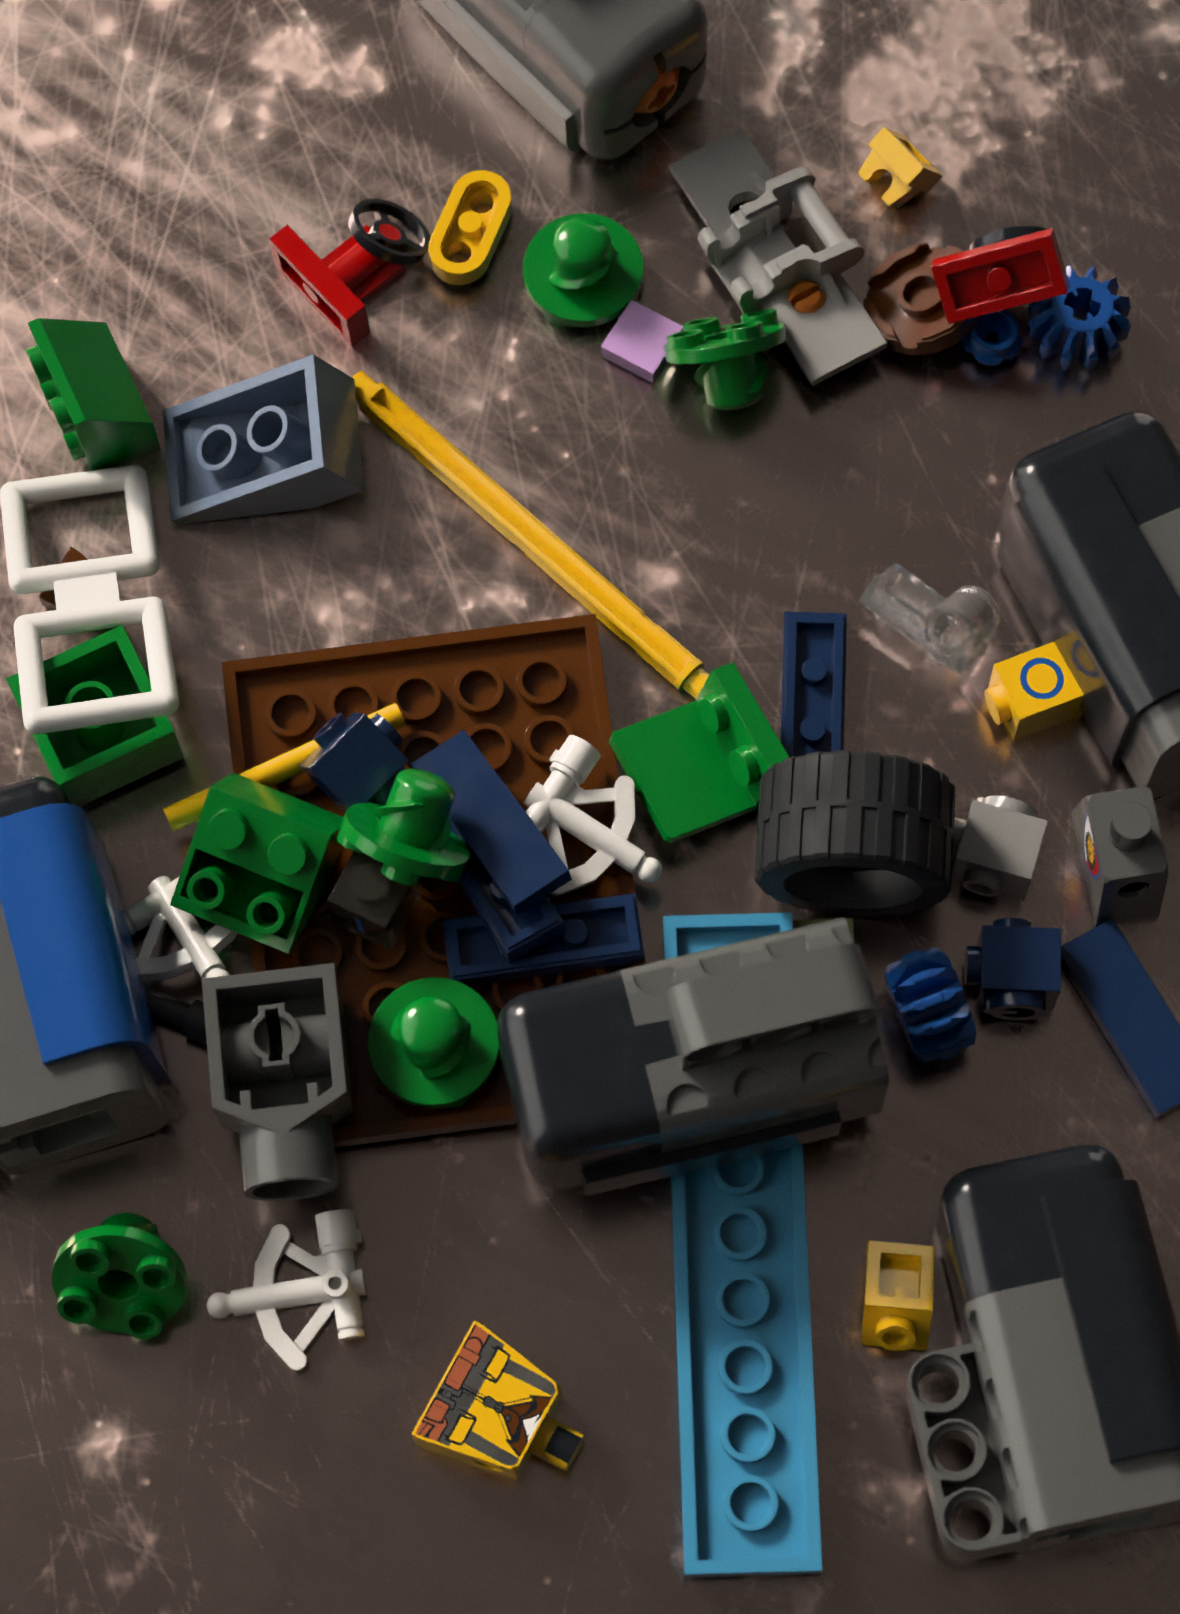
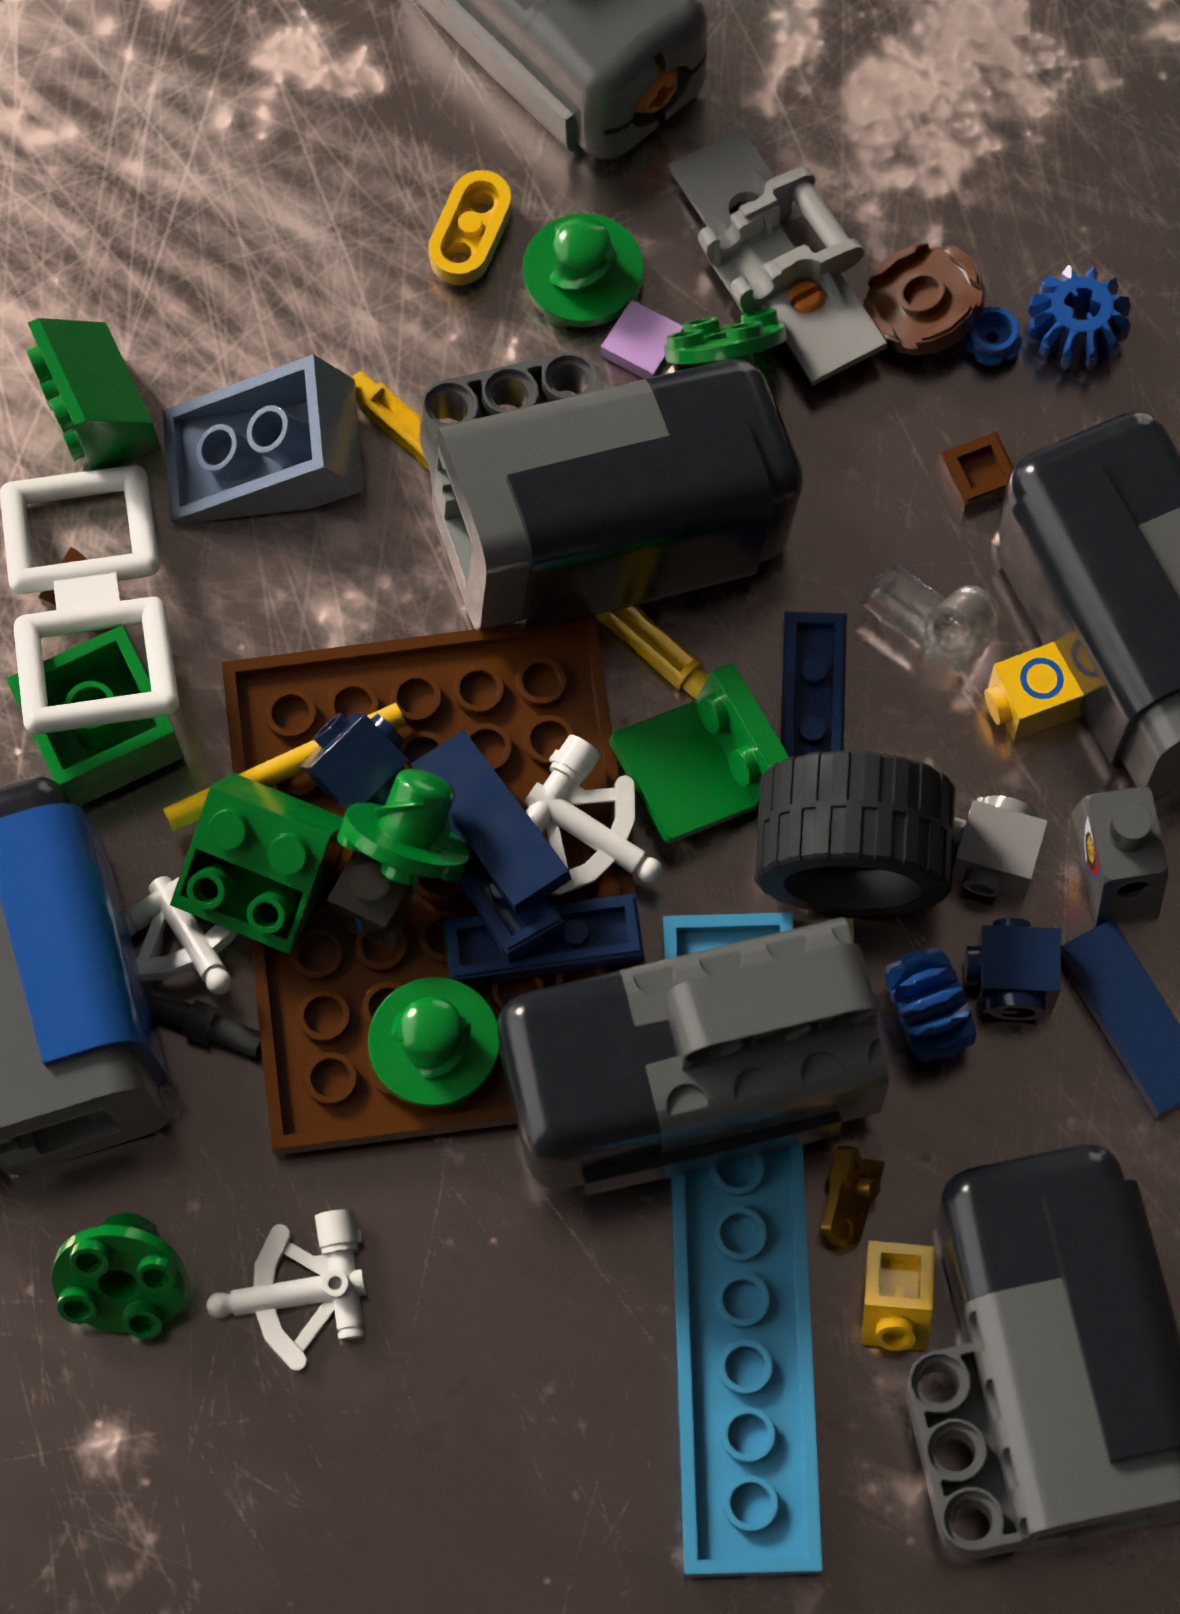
dark grey brick [202,963,353,1201] -> none
red piece [269,198,430,347] -> none
torso [411,1320,585,1480] -> none
yellow tile [858,127,943,209] -> none
red piece [931,226,1070,324] -> none
none -> piece [419,353,804,632]
none -> pearl gold piece [821,1146,884,1246]
none -> reddish brown tile [939,431,1014,513]

